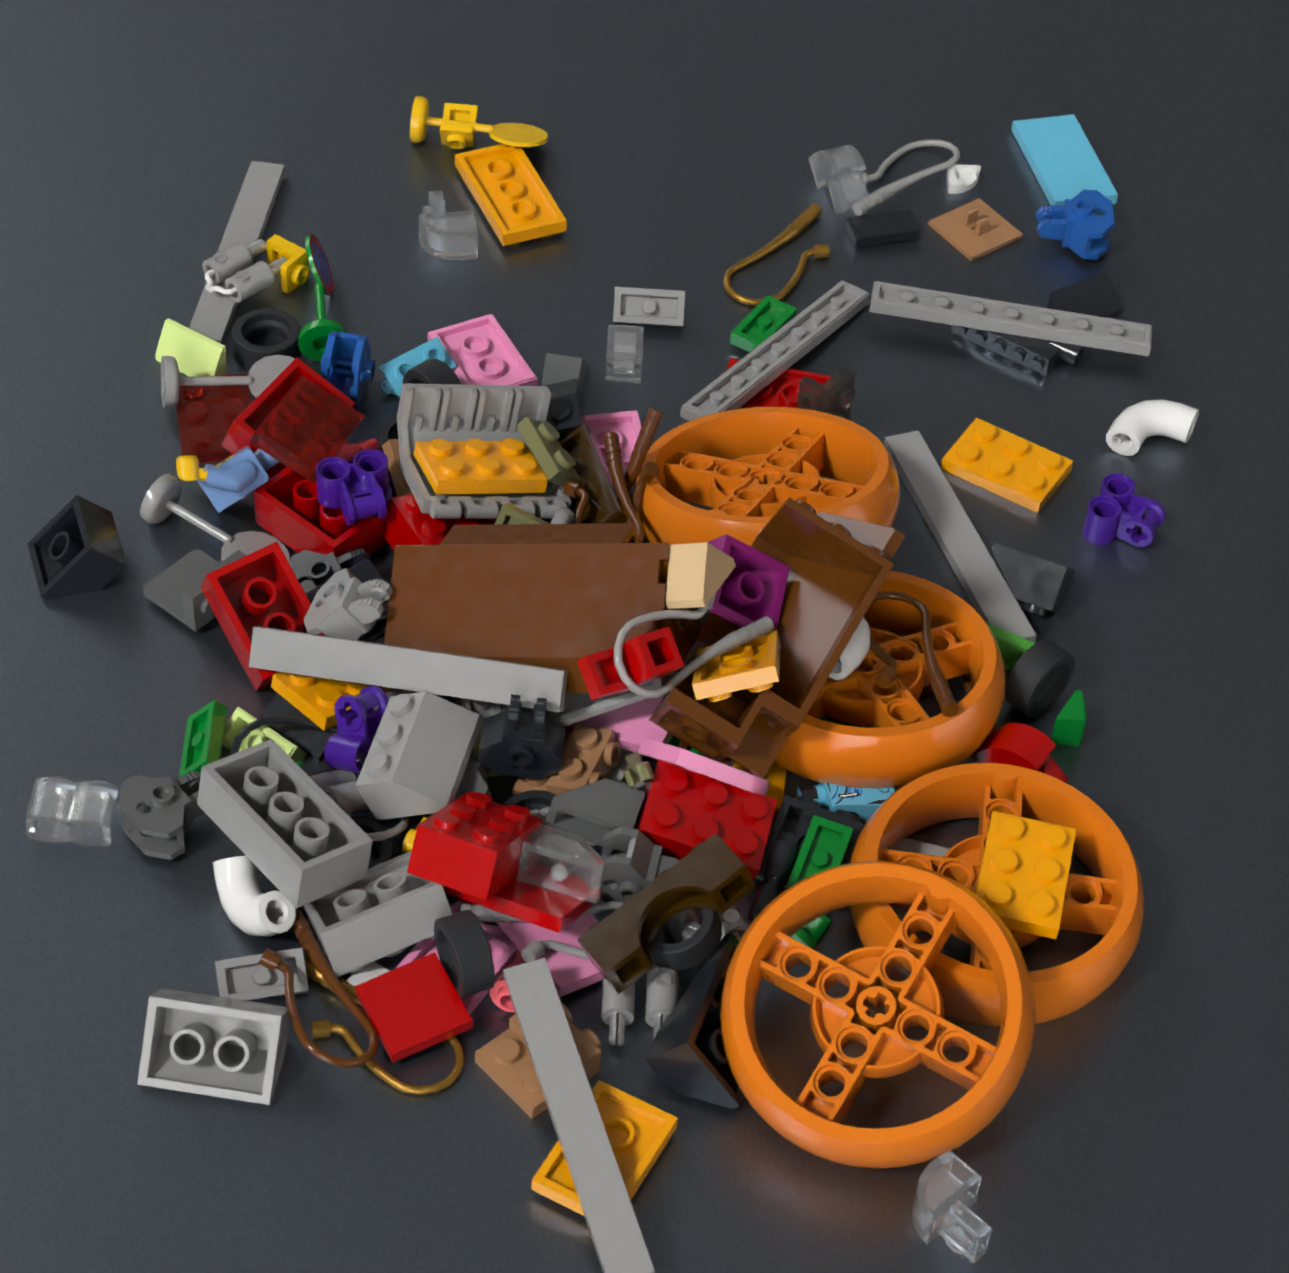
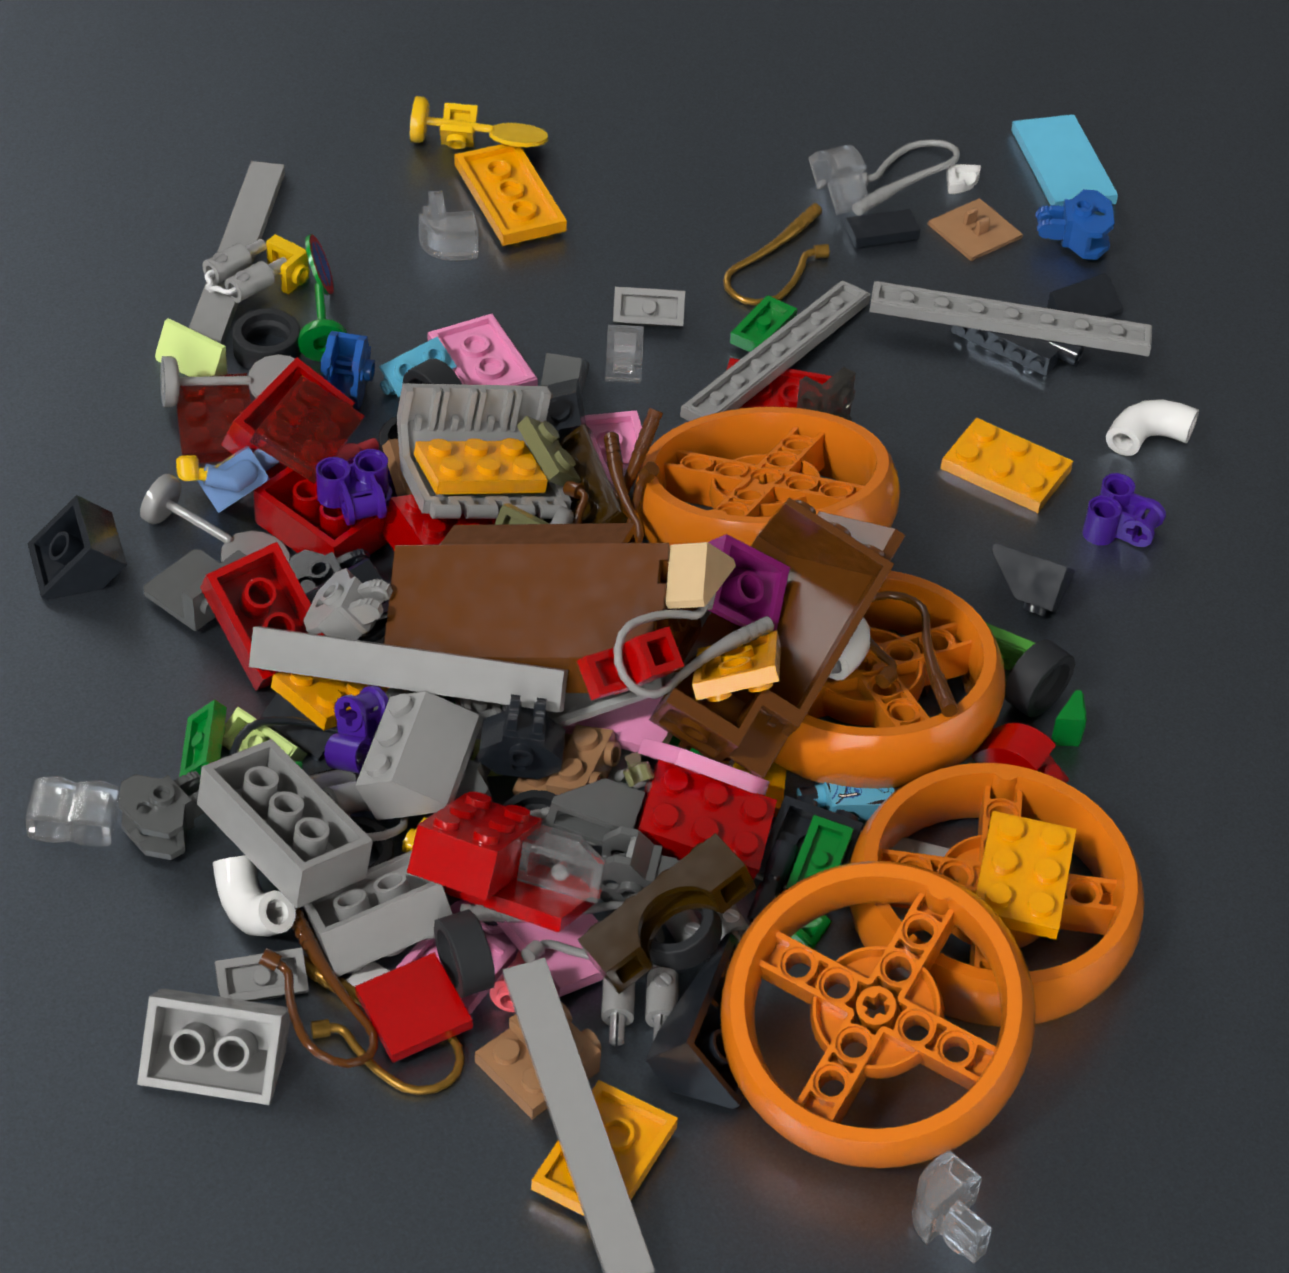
light grey tile [884,430,1036,643] -> none

